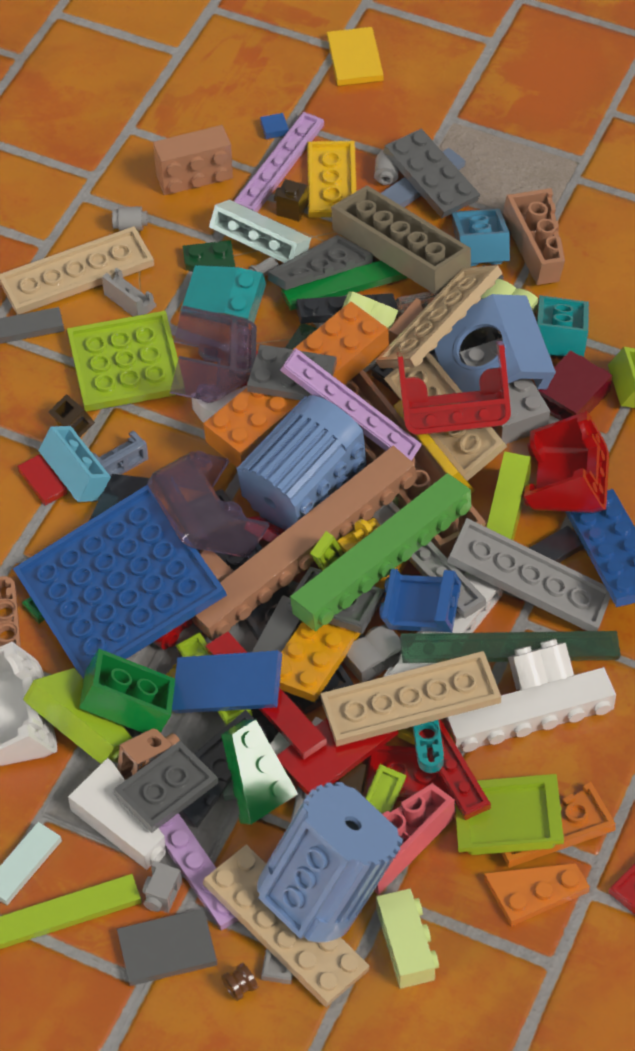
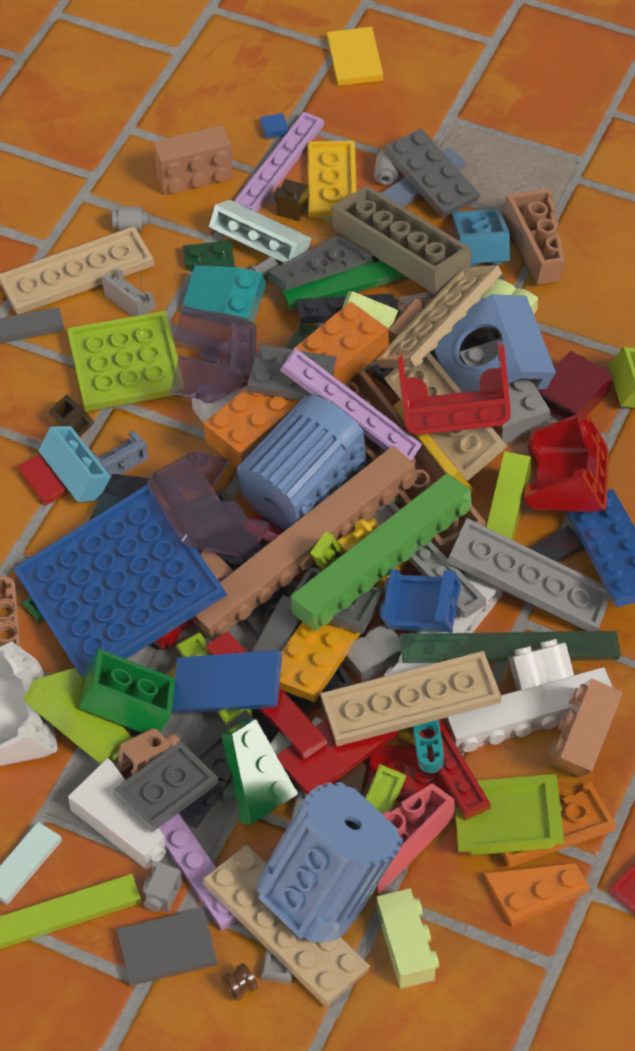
teal slope [536,295,589,357] -> none
none -> nougat brick [548,678,623,778]

